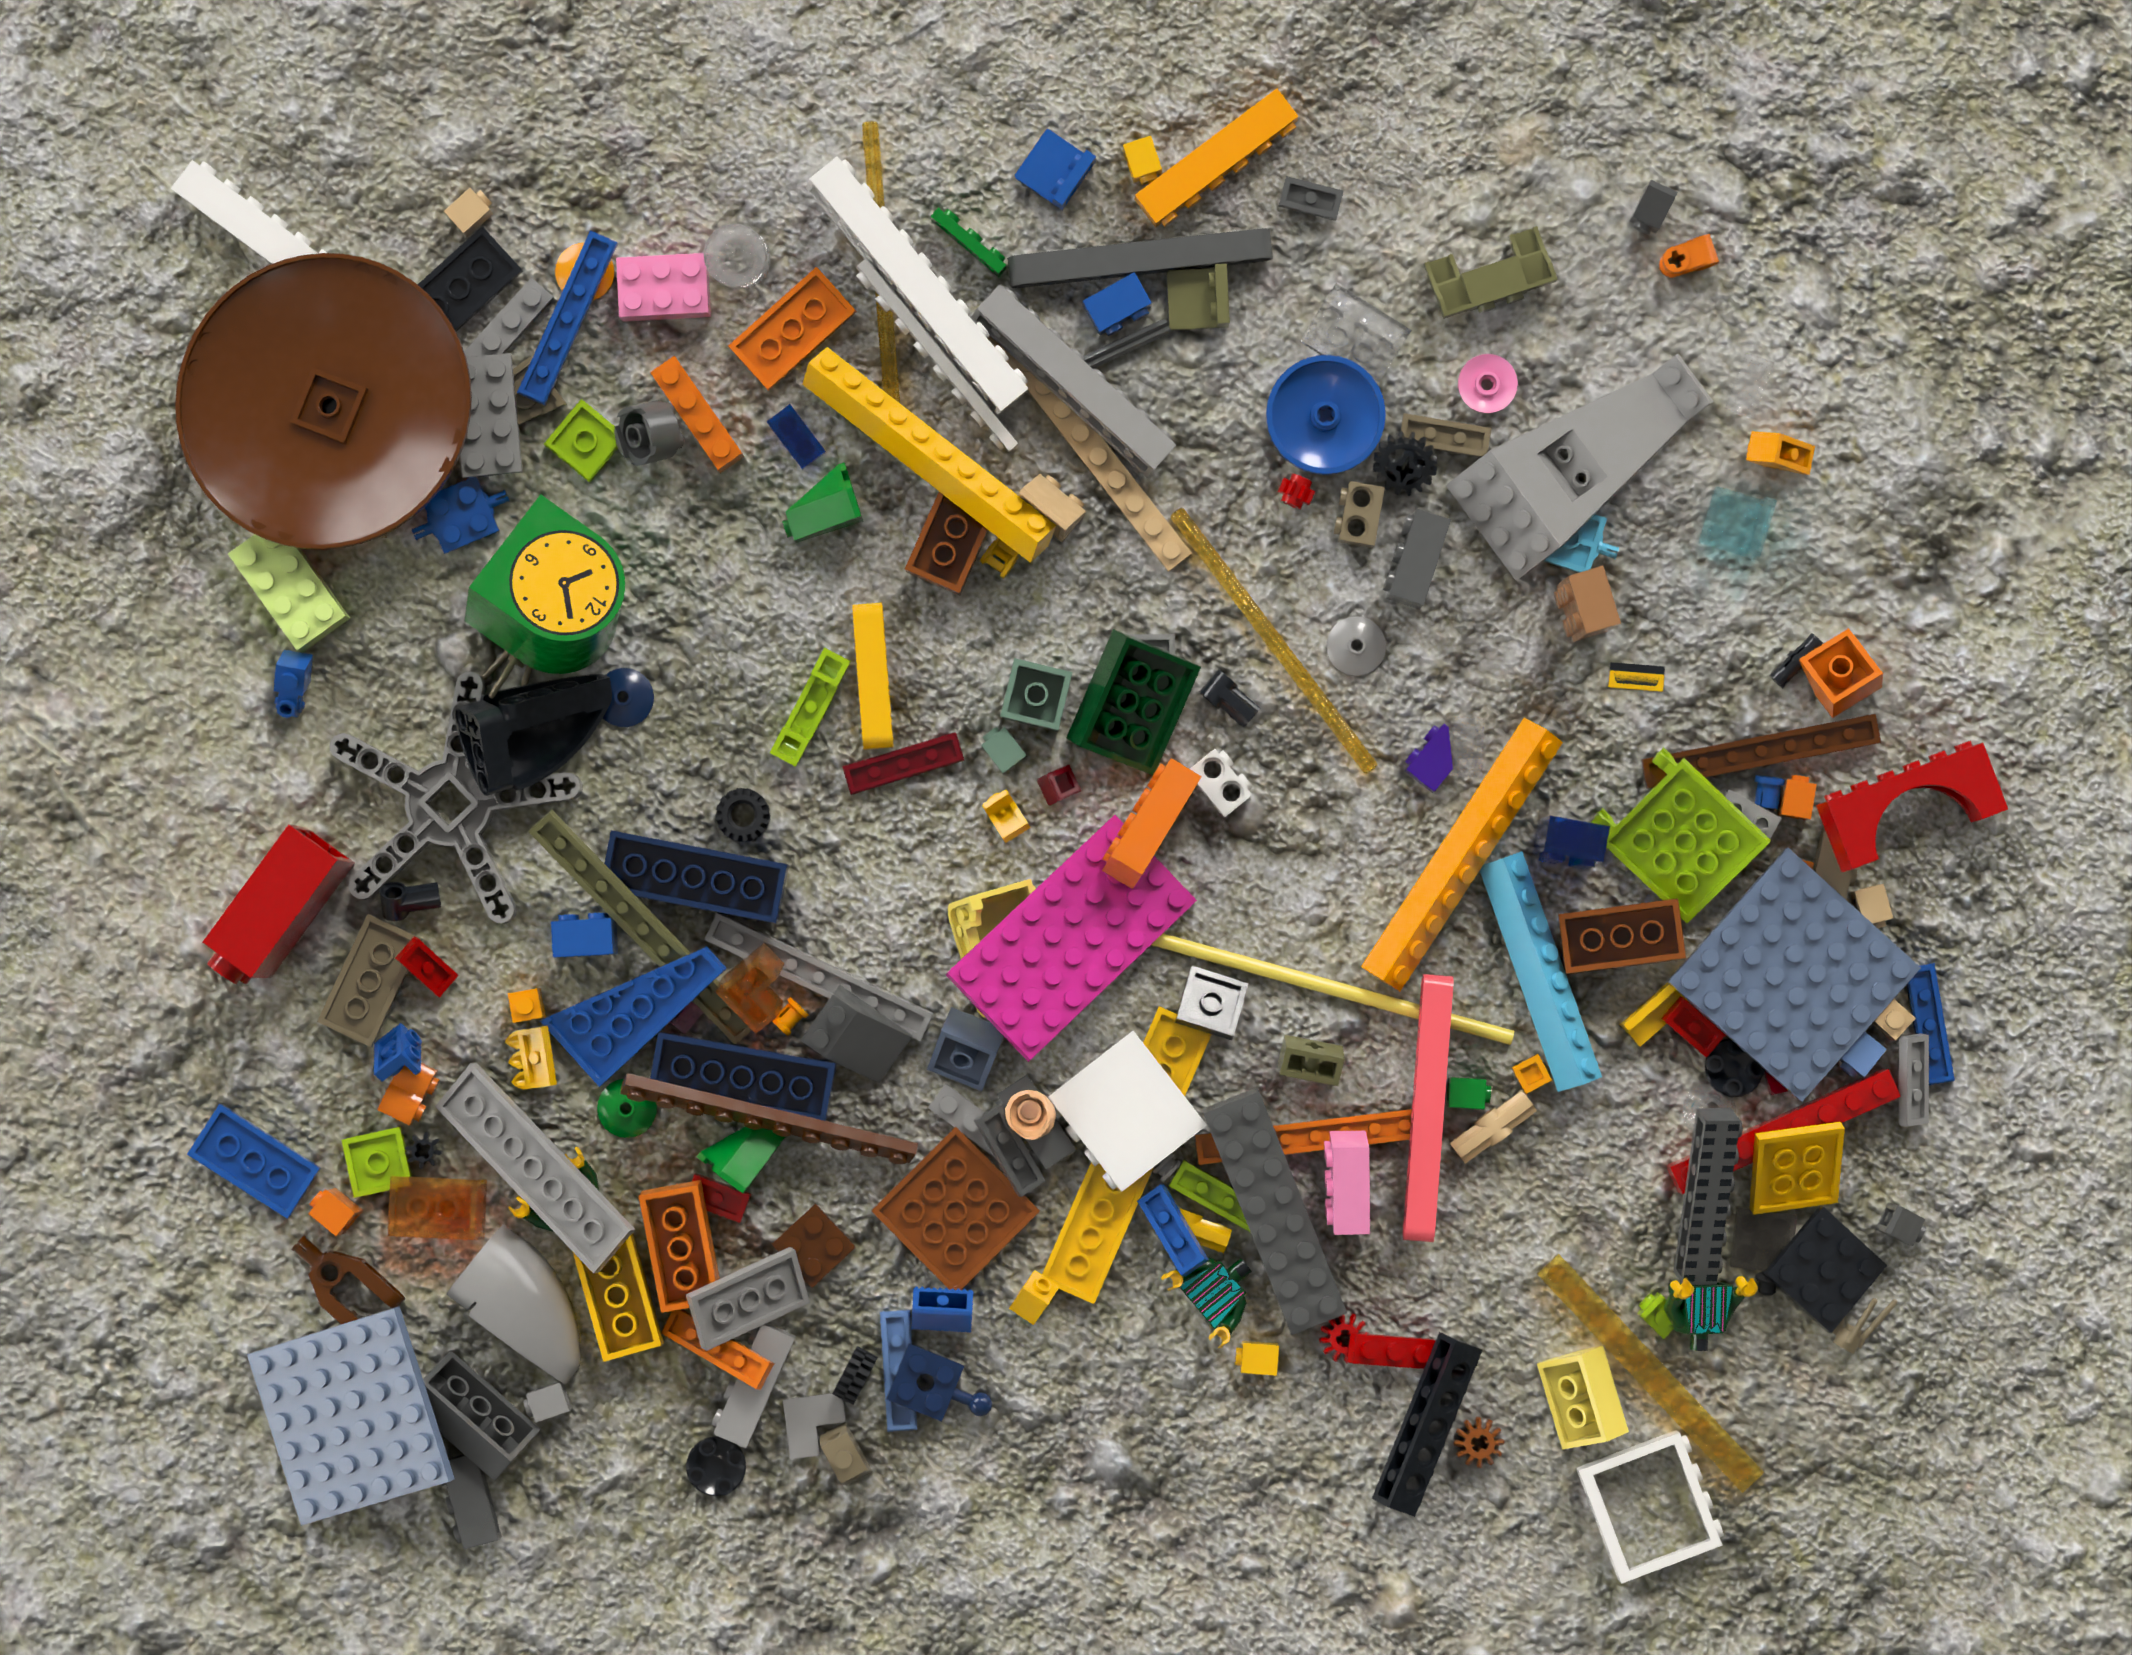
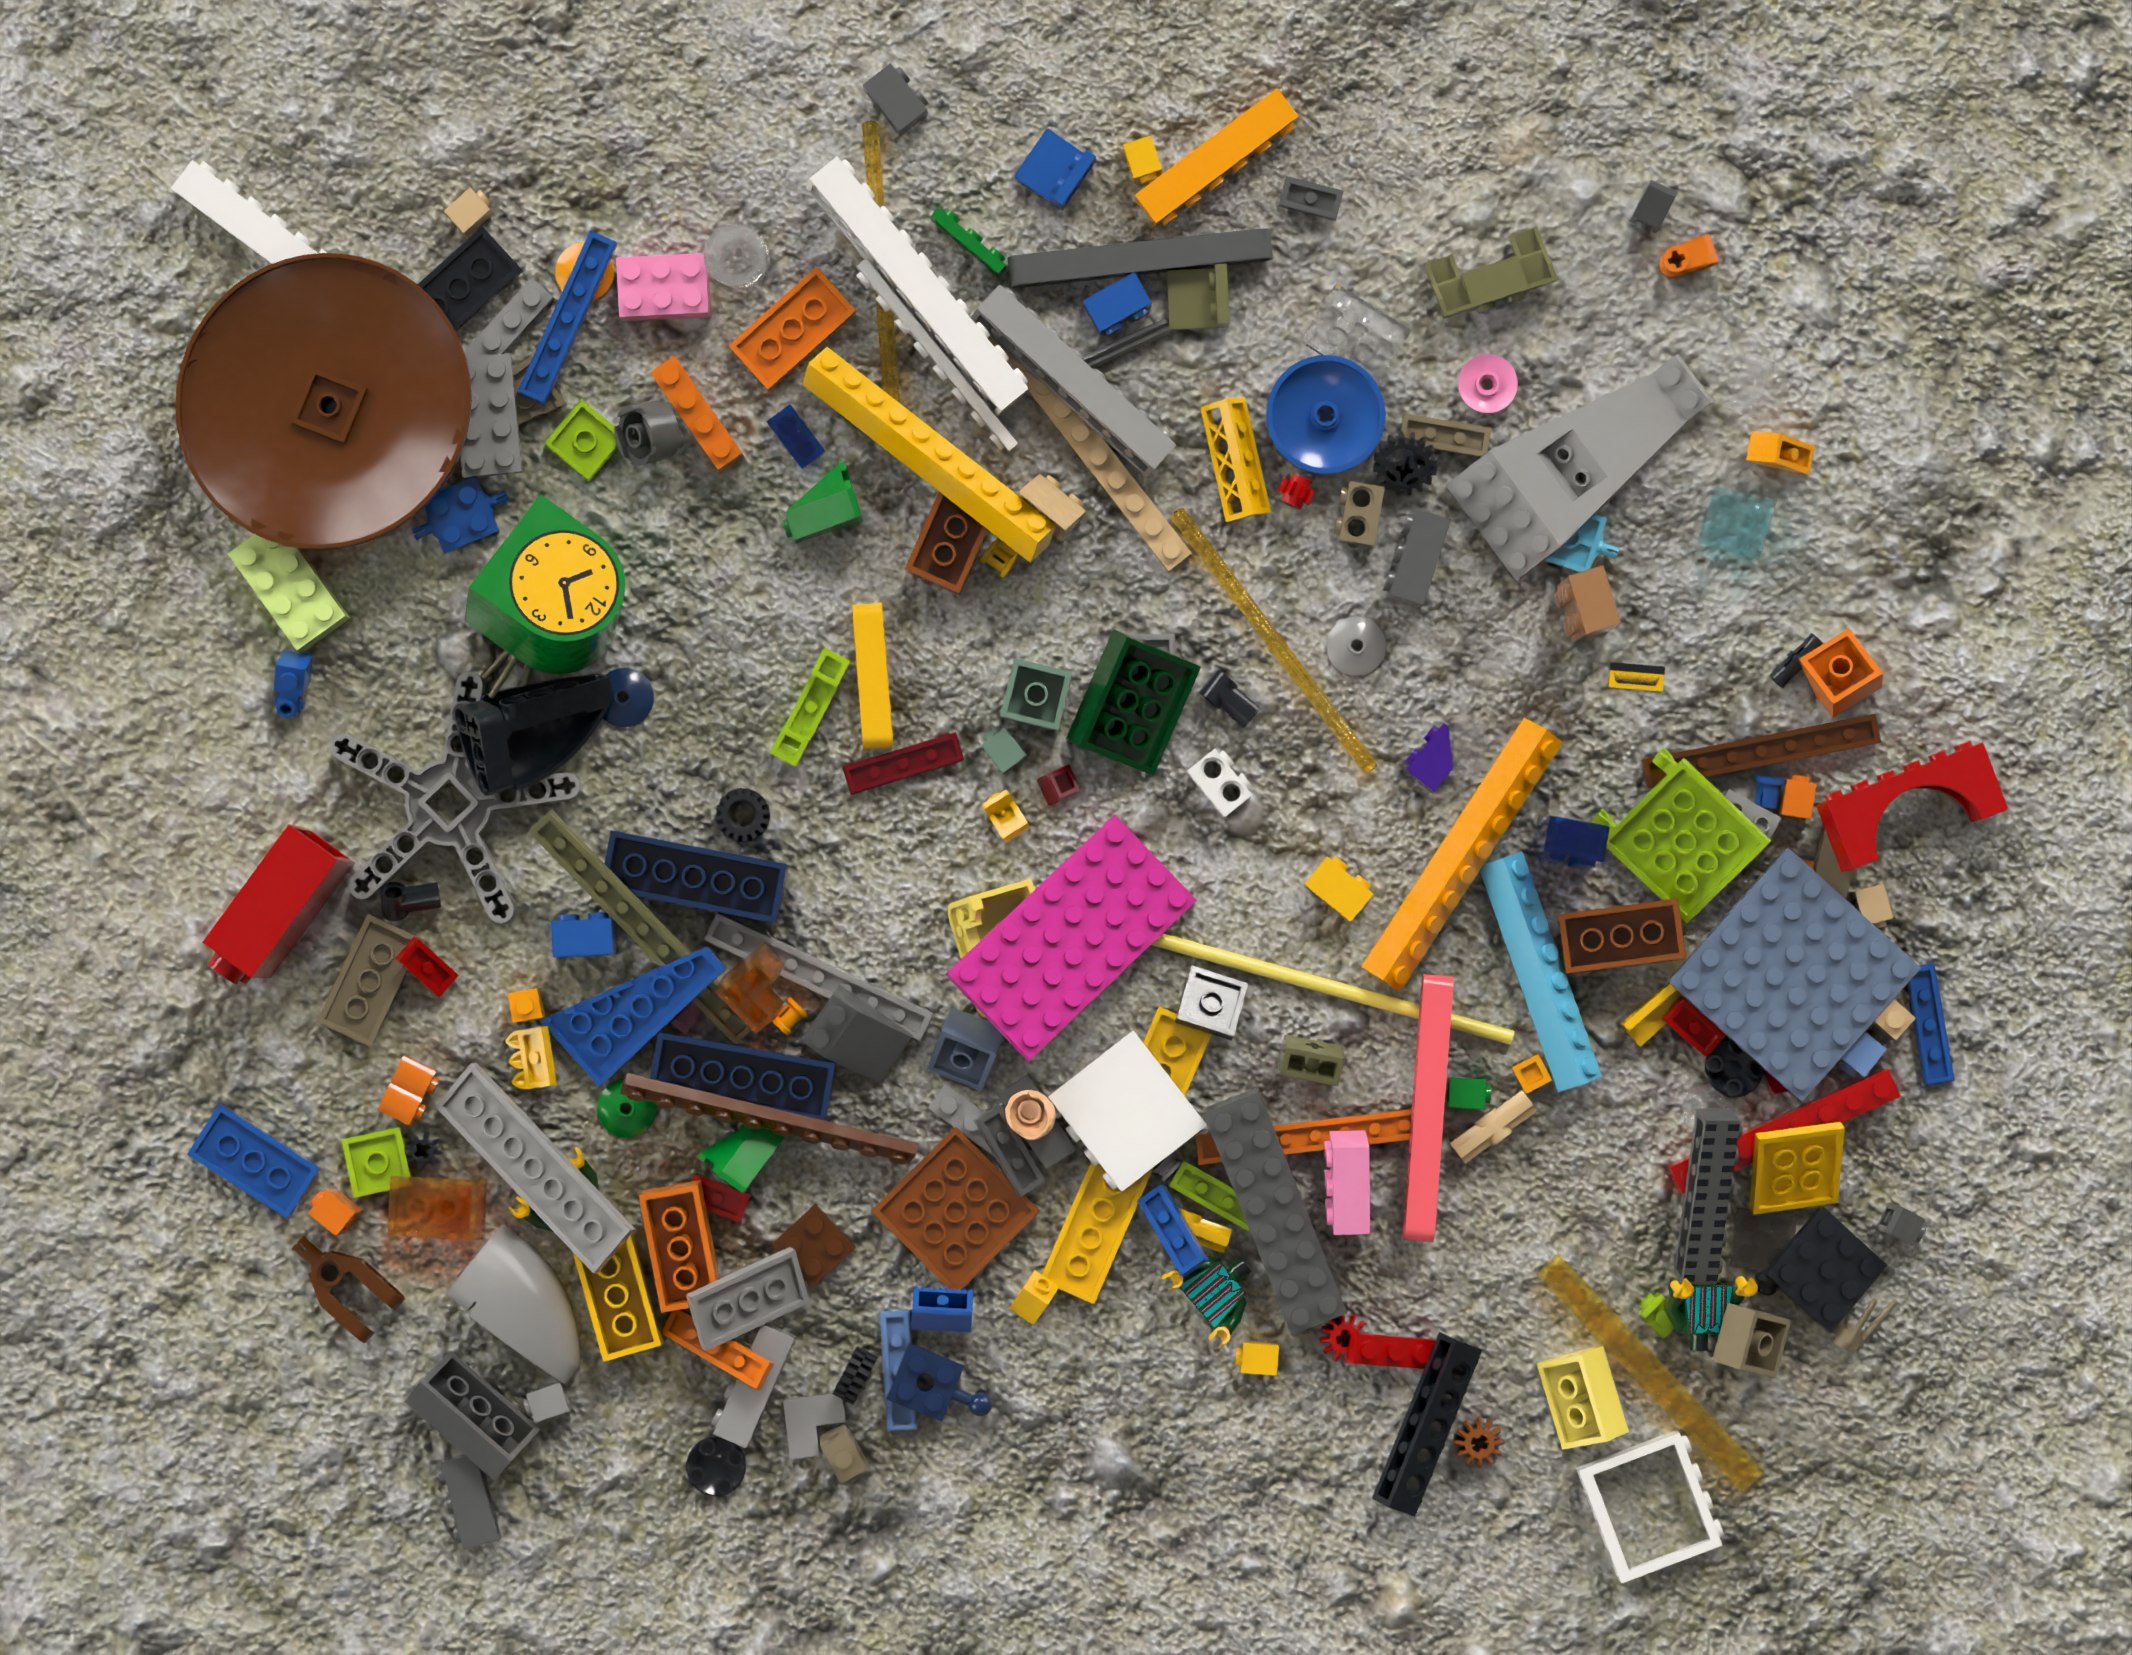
plate [247,1306,455,1526] -> none
blue bracket [374,1023,422,1082] -> none
orange brick [1102,758,1202,889] -> none
light grey plate [1899,1033,1929,1127] -> none
none -> dark grey brick [863,63,929,136]
none -> yellow fence [1200,397,1271,522]
none -> yellow brick [1303,856,1373,922]
none -> dark tan brick [1712,1303,1791,1378]

